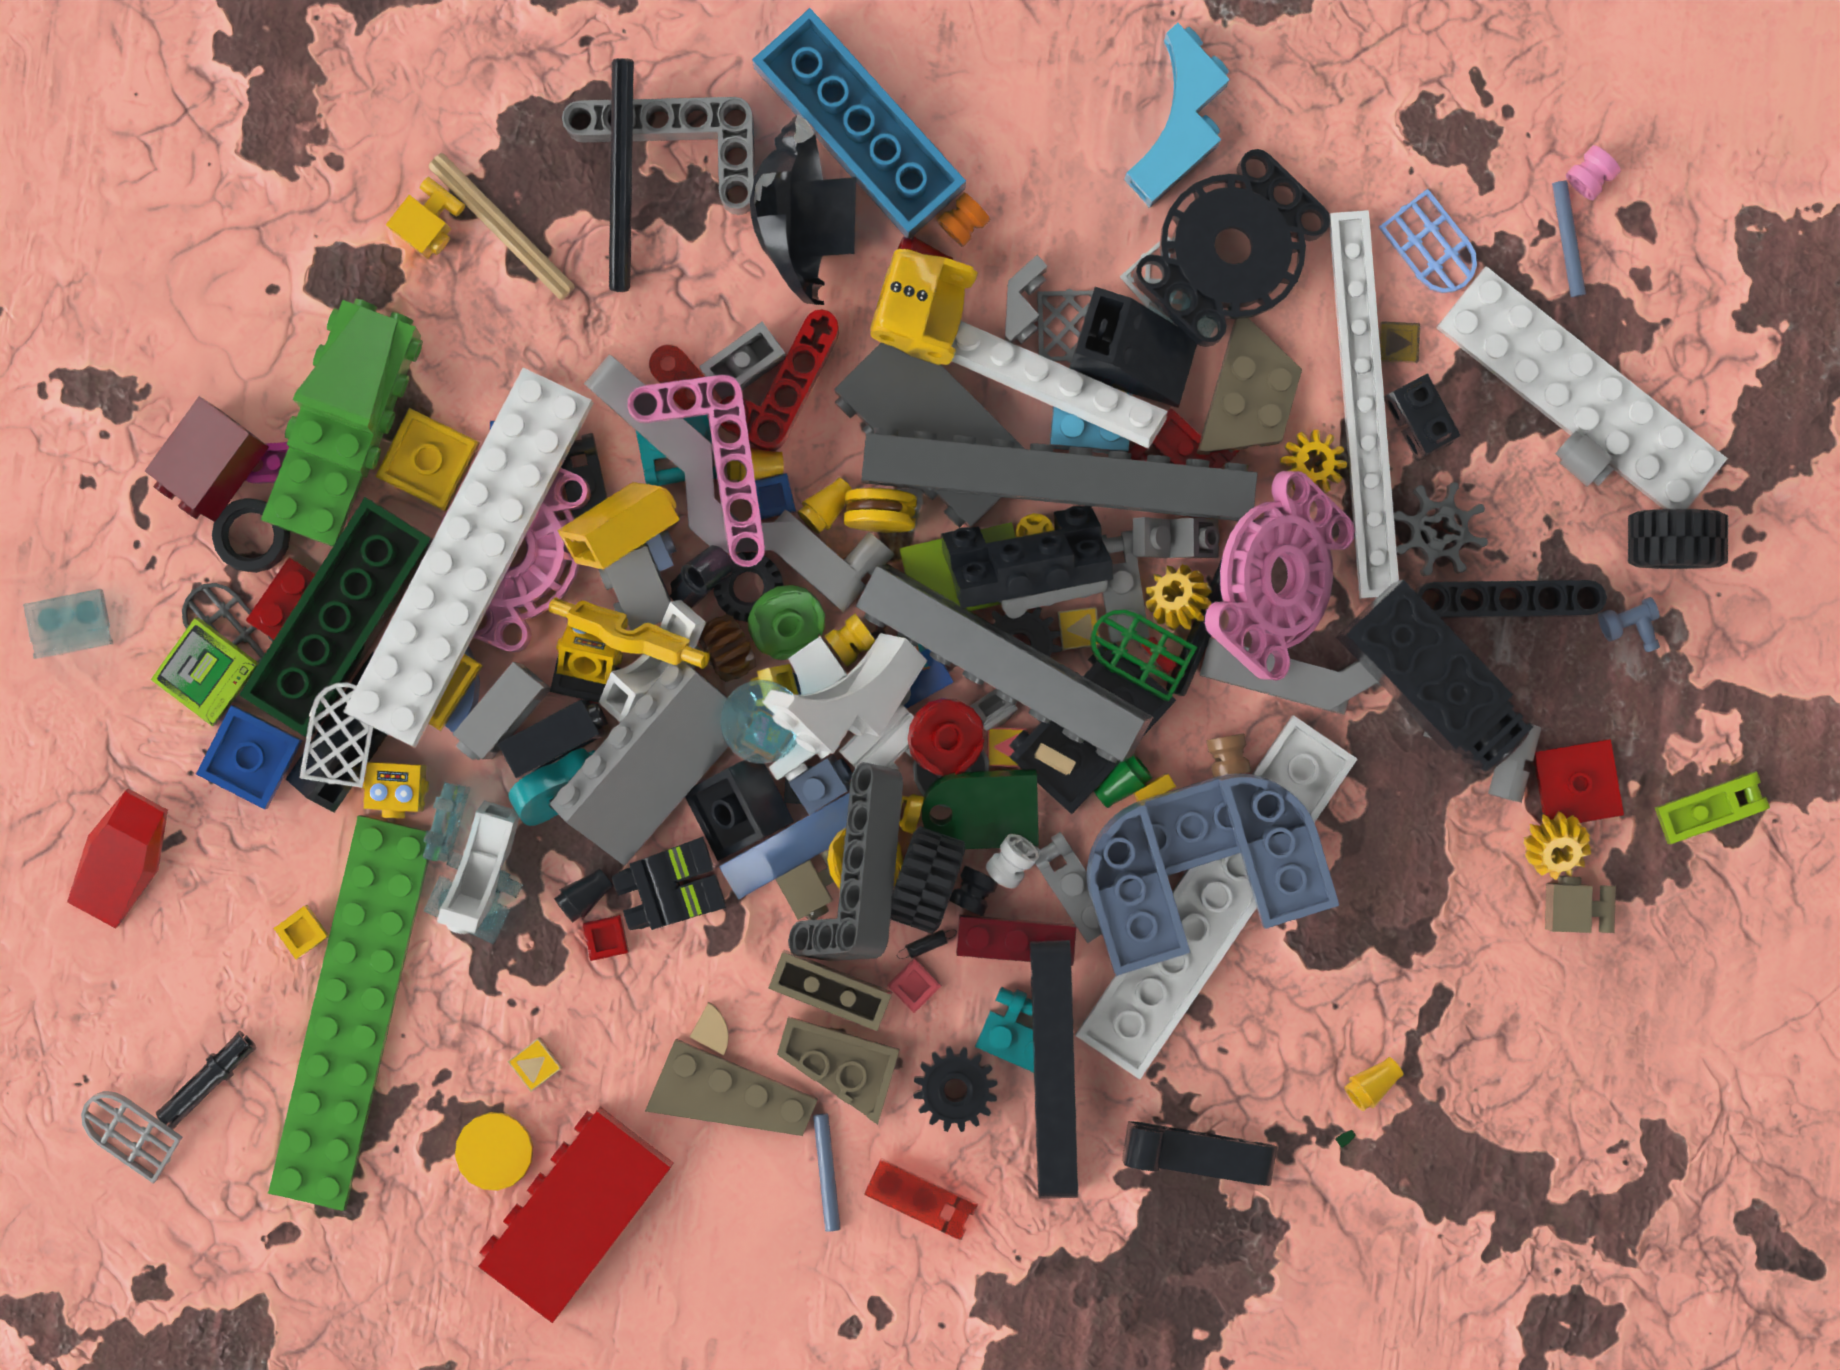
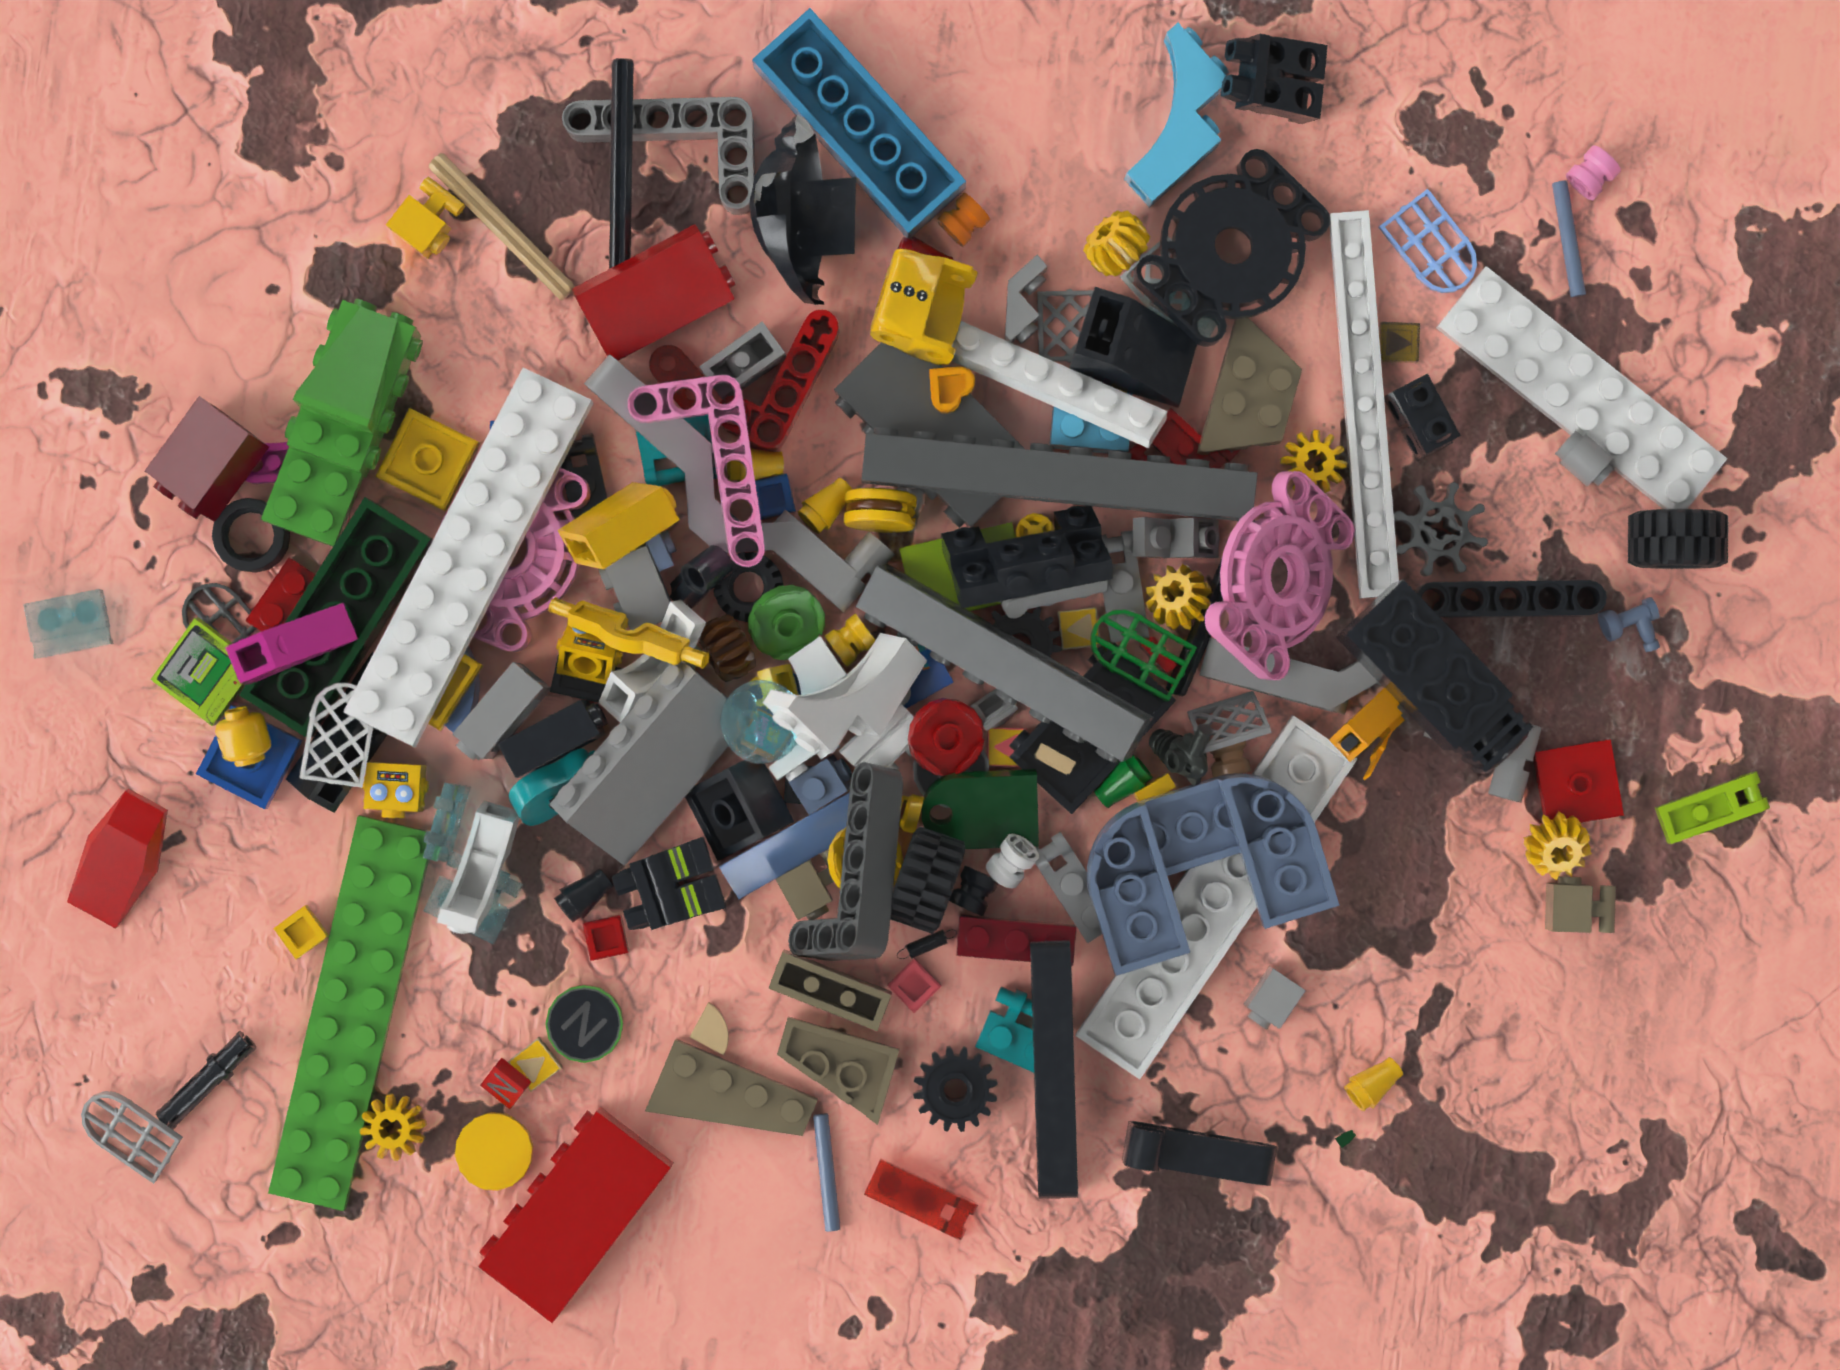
none -> yellow head [215,706,271,767]
none -> dark pink slope [225,603,358,684]
none -> yellow gear [359,1094,427,1161]
none -> red tile [480,1058,532,1110]
none -> black tile [545,985,624,1063]
none -> red brick [572,224,736,361]
none -> light orange tile [929,366,975,414]
none -> yellow gear [1083,210,1151,277]
none -> pearl dark grey piece [1149,724,1213,786]
none -> light grey window [1187,691,1272,754]
none -> black hips [1221,33,1328,124]
none -> light grey brick [1244,966,1306,1030]
none -> light orange piece [1329,687,1405,781]

